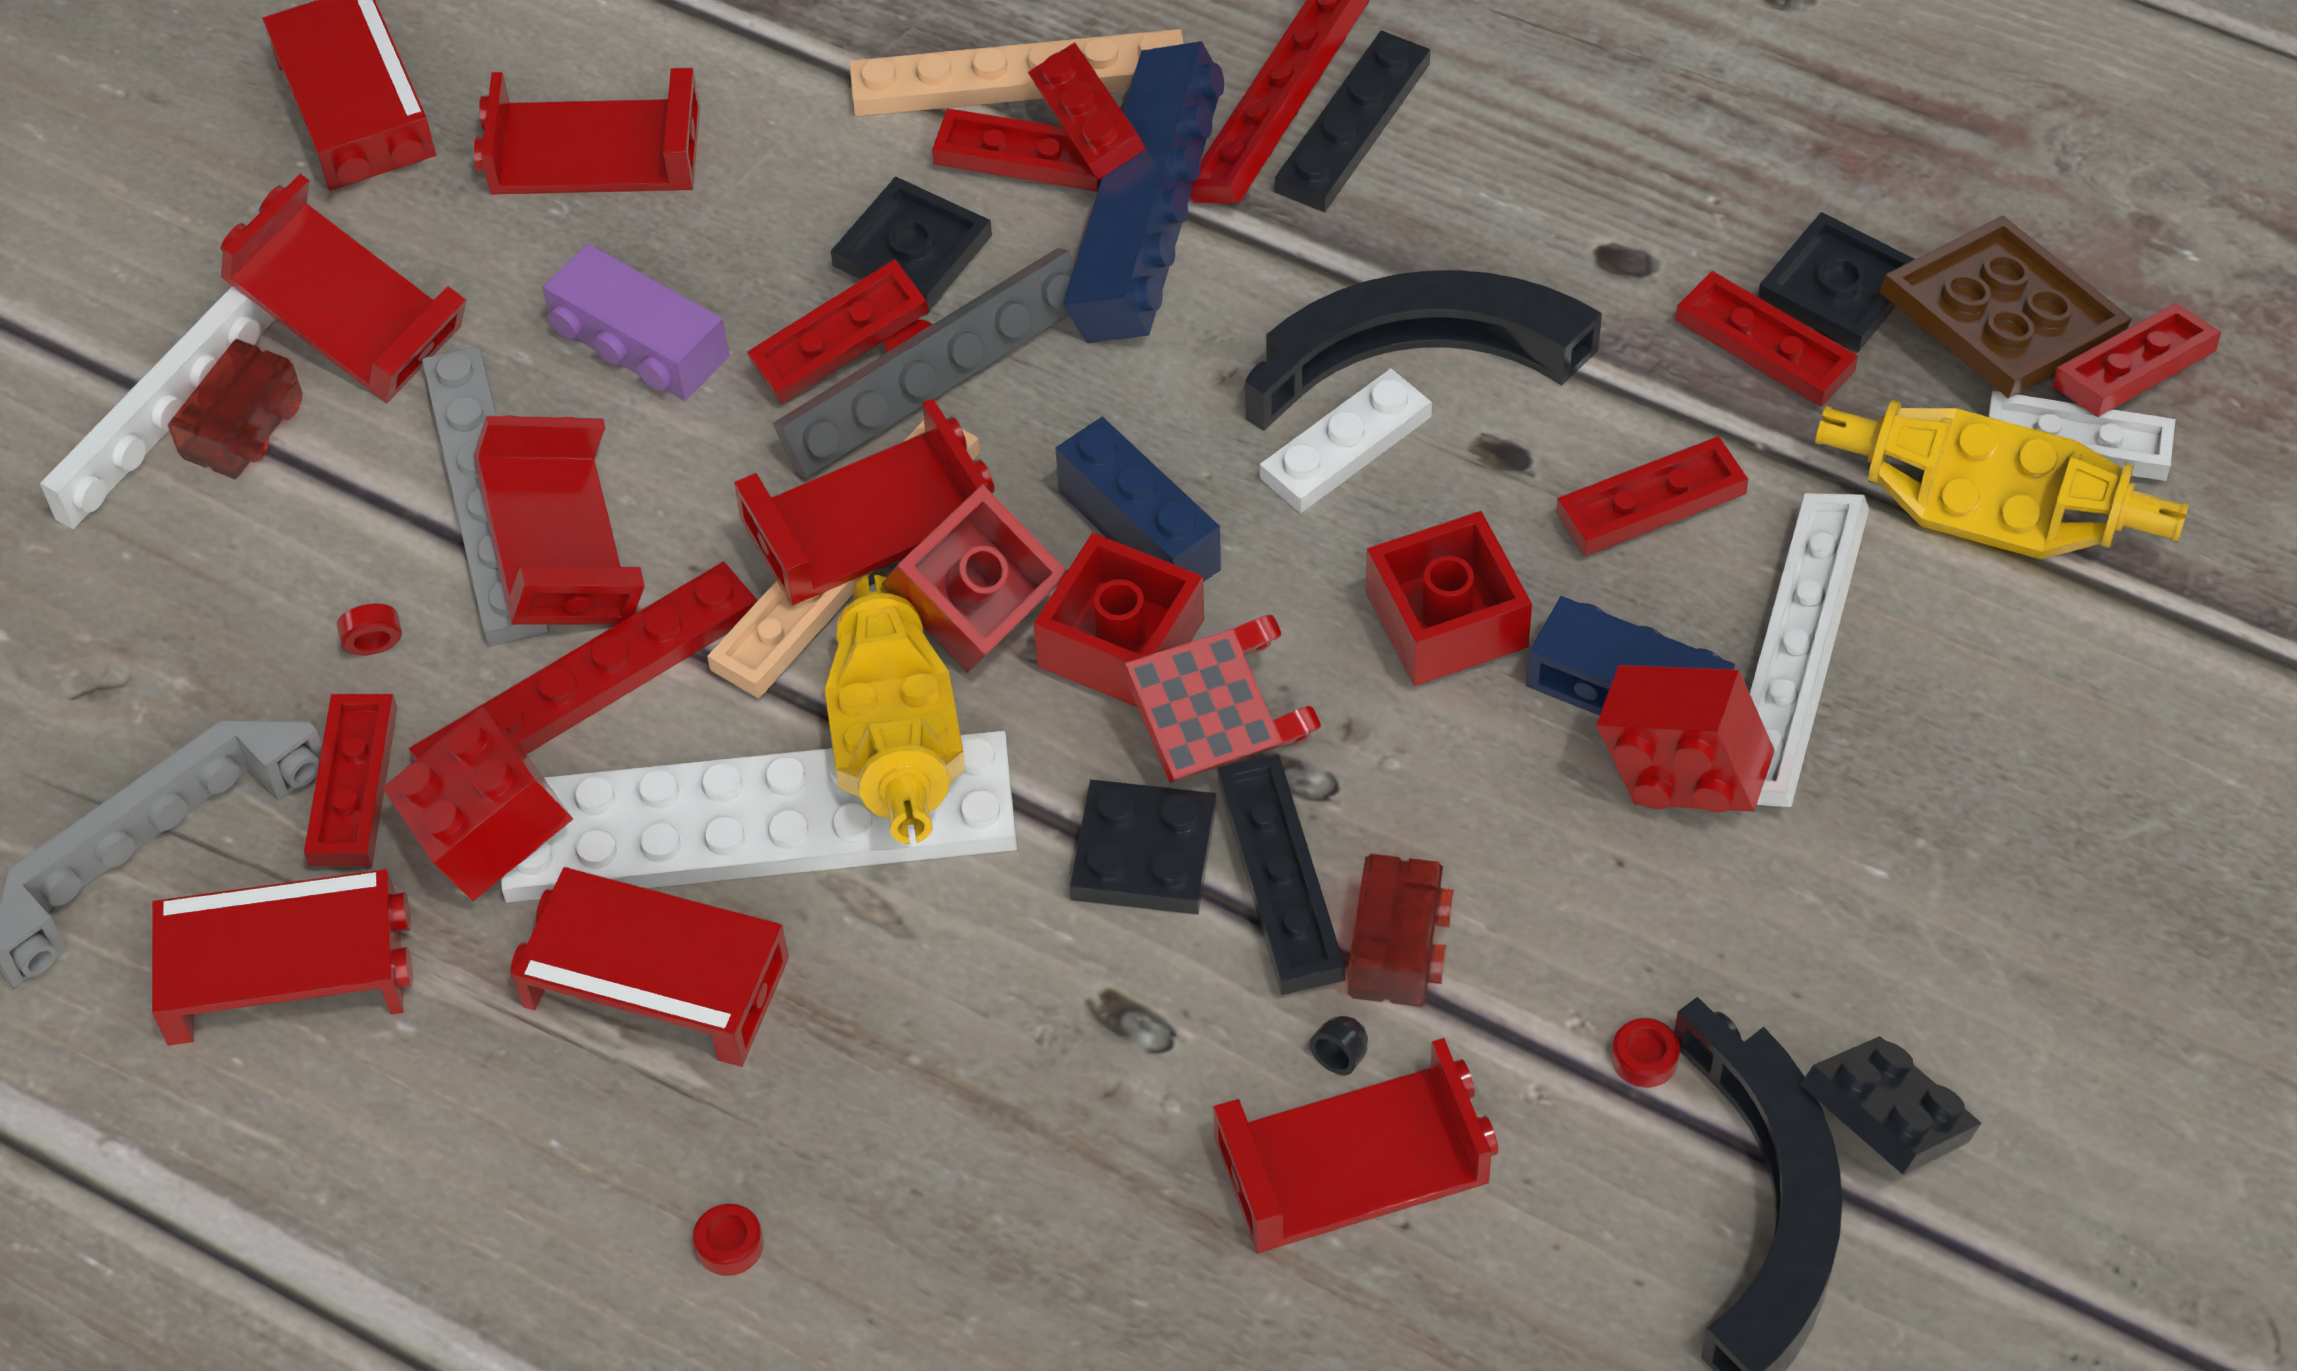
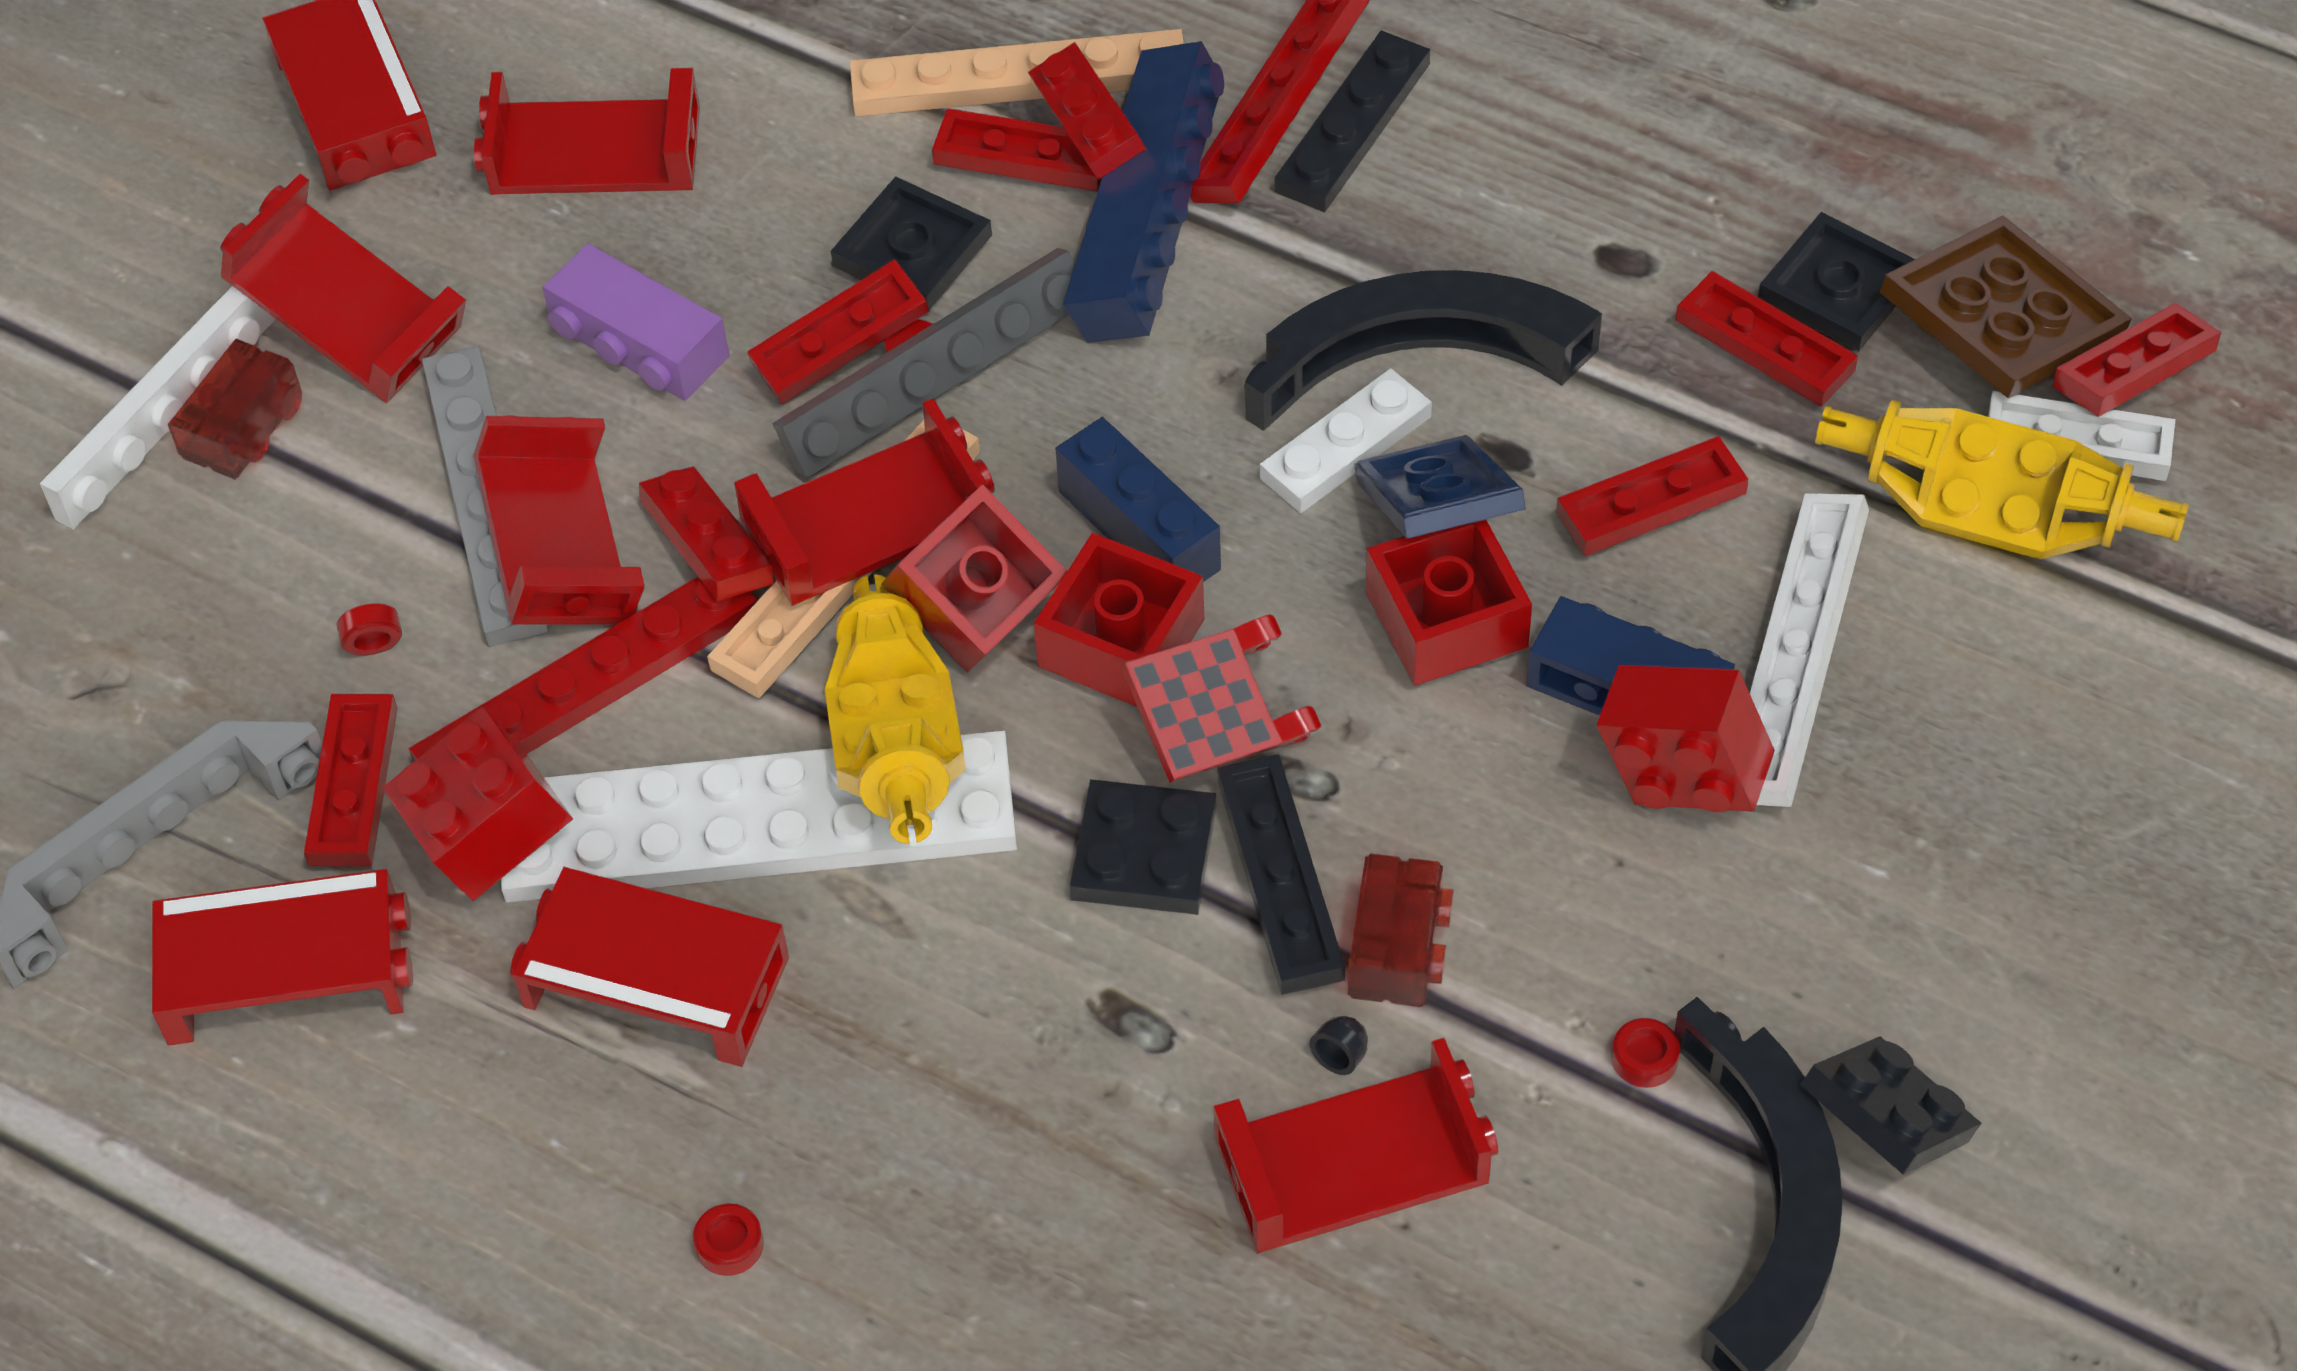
none -> red plate [639,466,773,602]
none -> dark blue tile [1354,435,1526,539]

